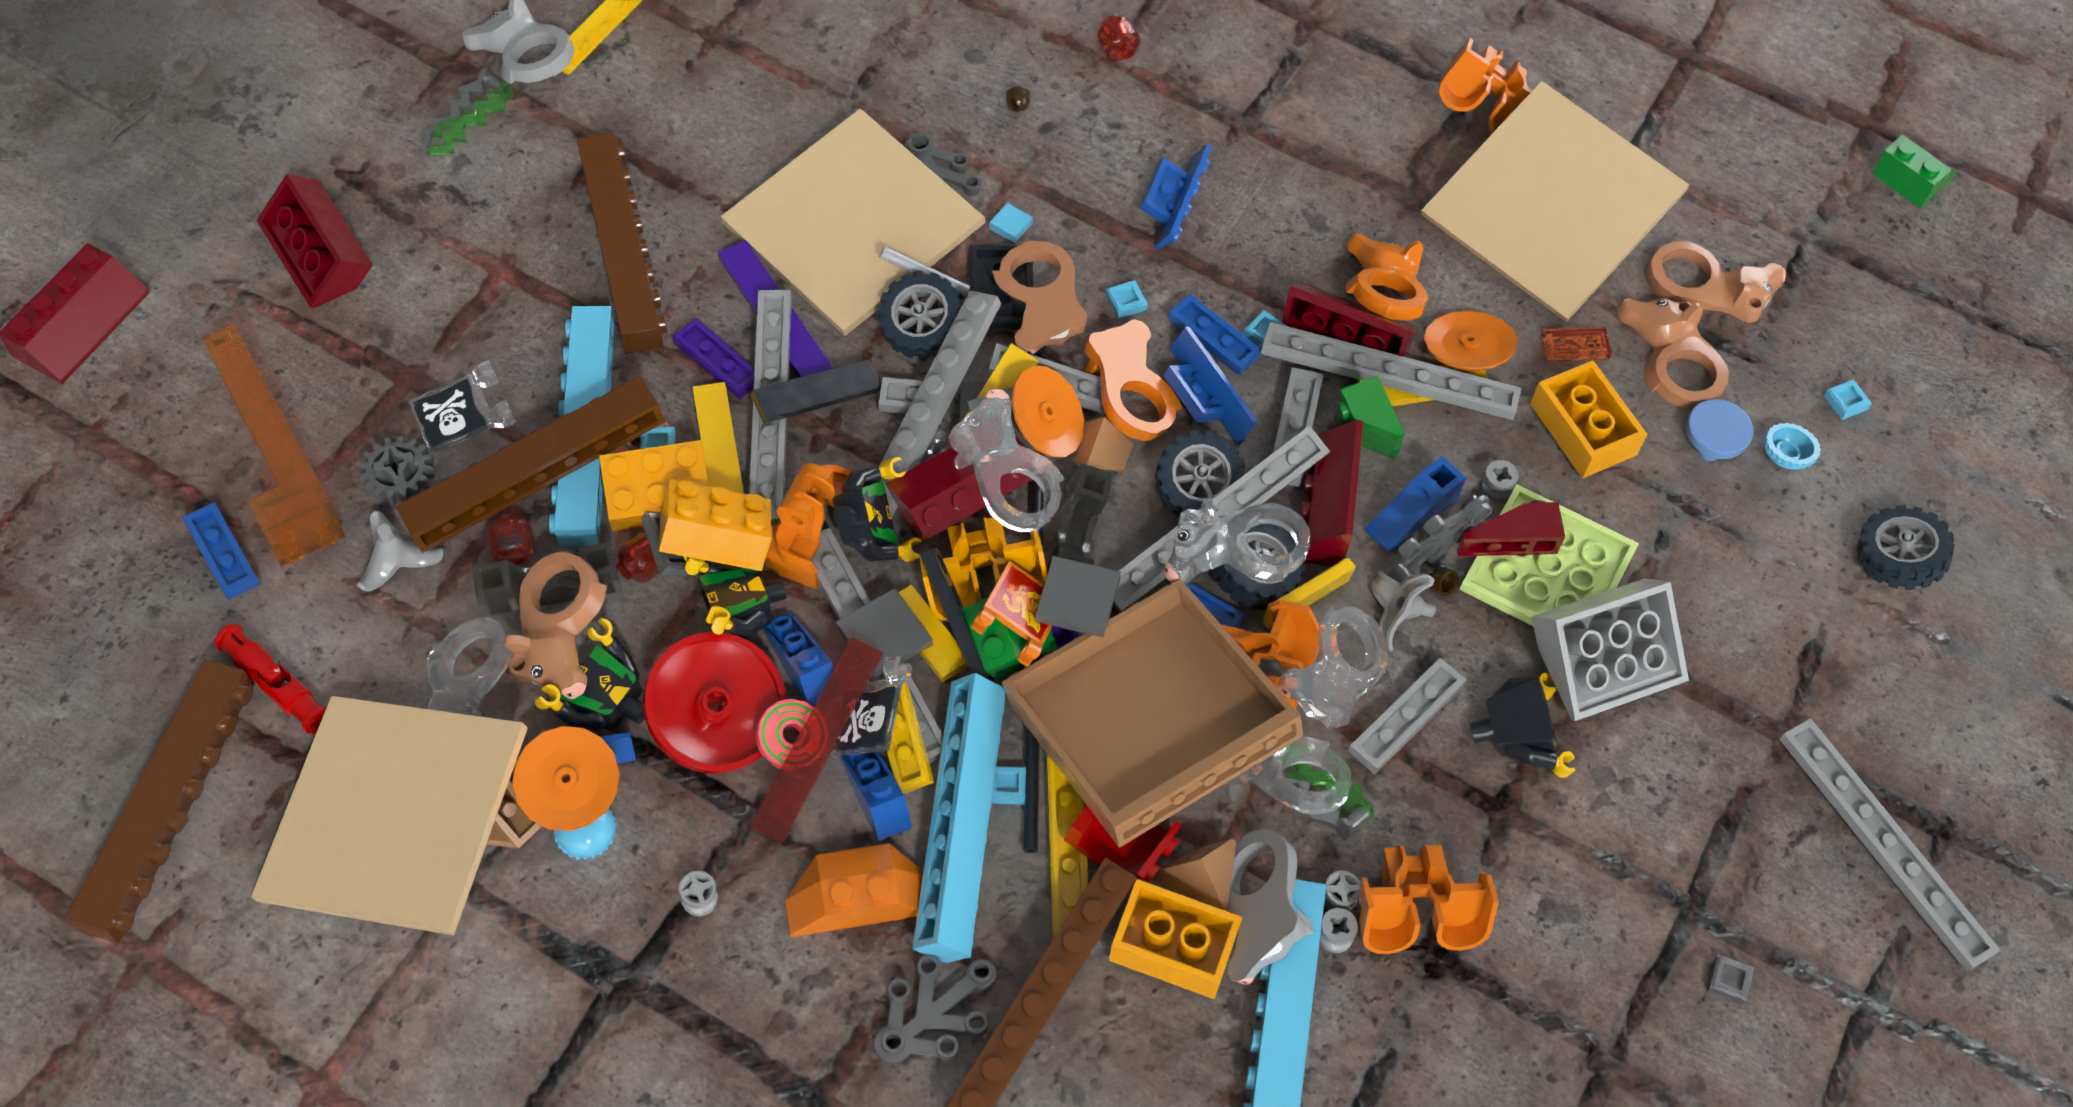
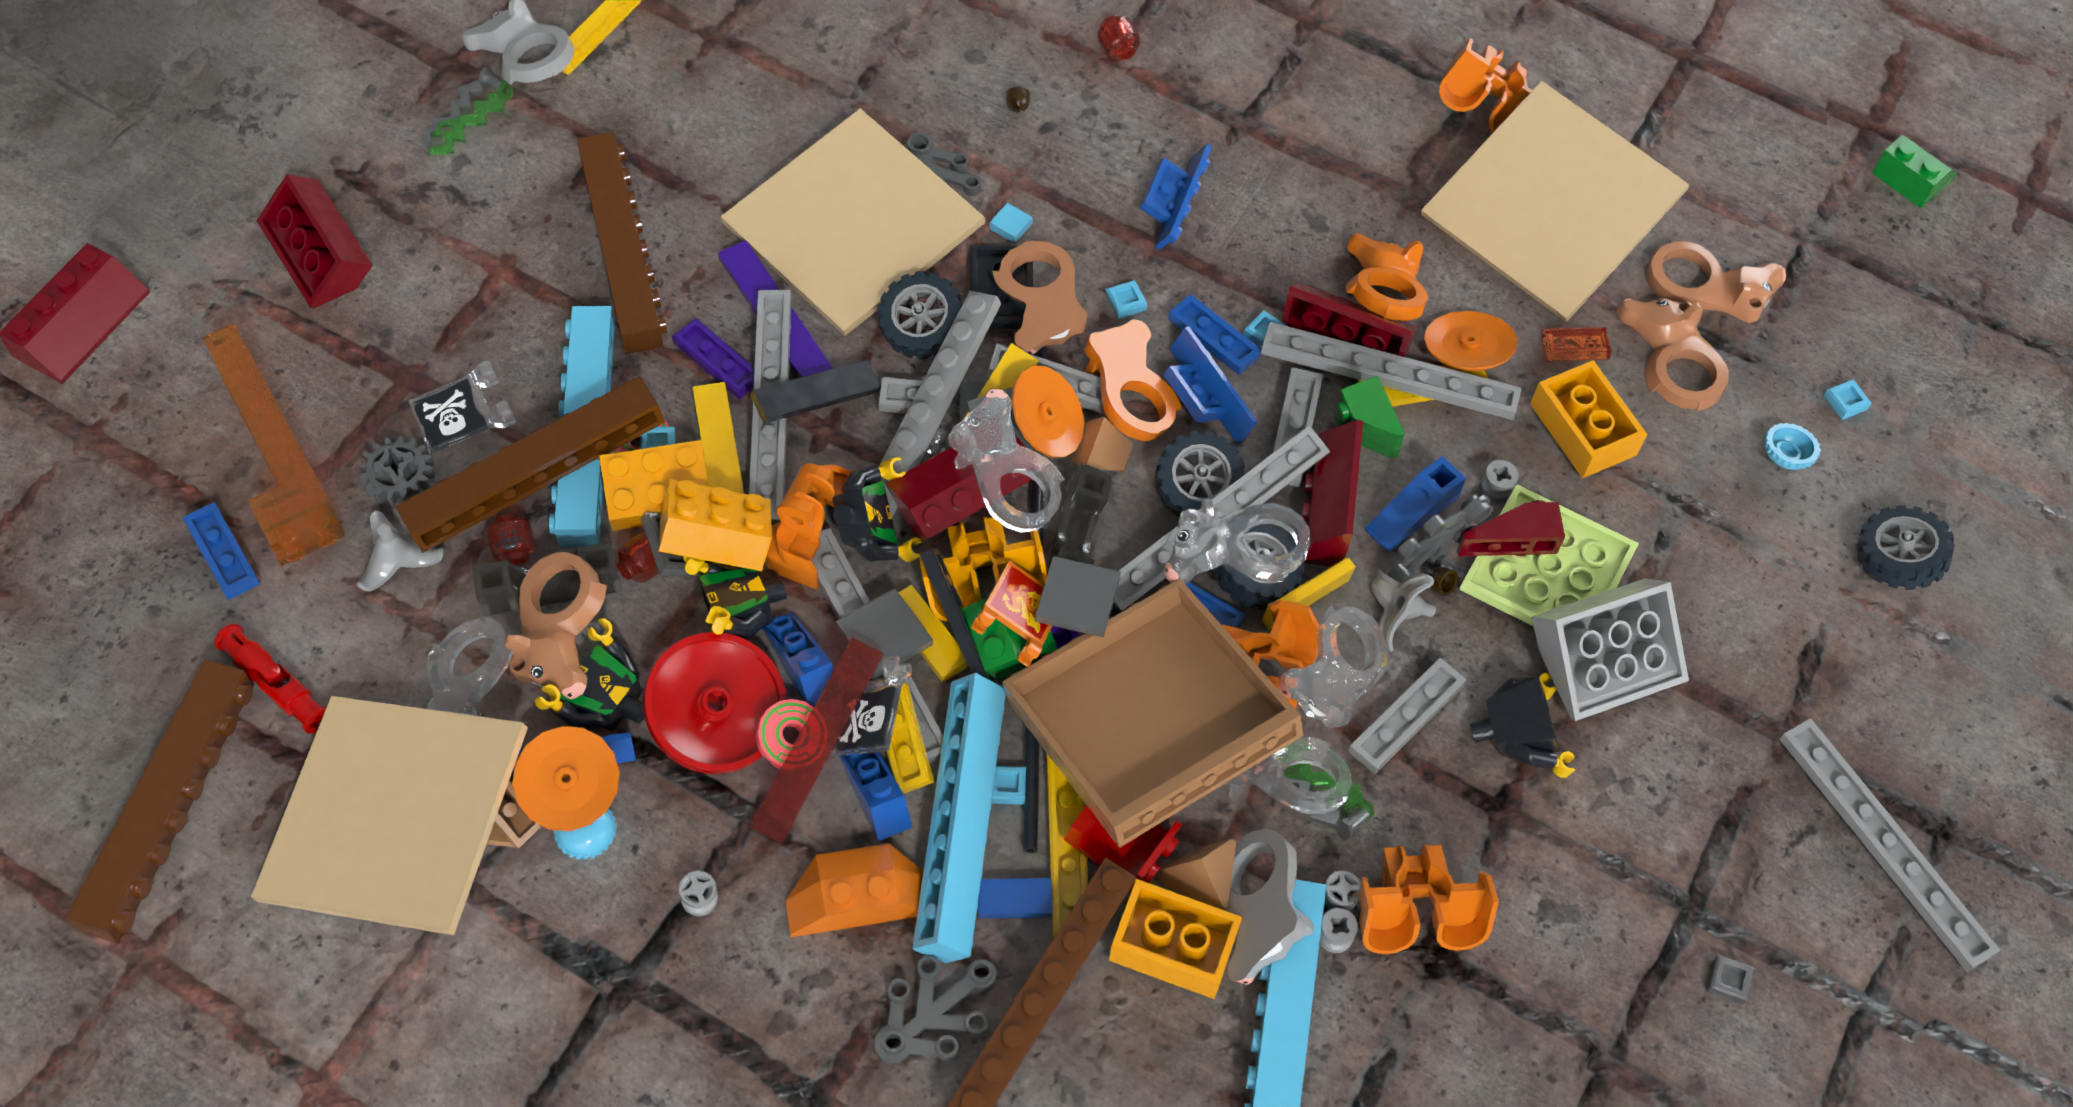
light grey bar [879,246,970,297] -> none
medium blue tile [1684,399,1753,461] -> none
none -> blue tile [978,878,1052,918]

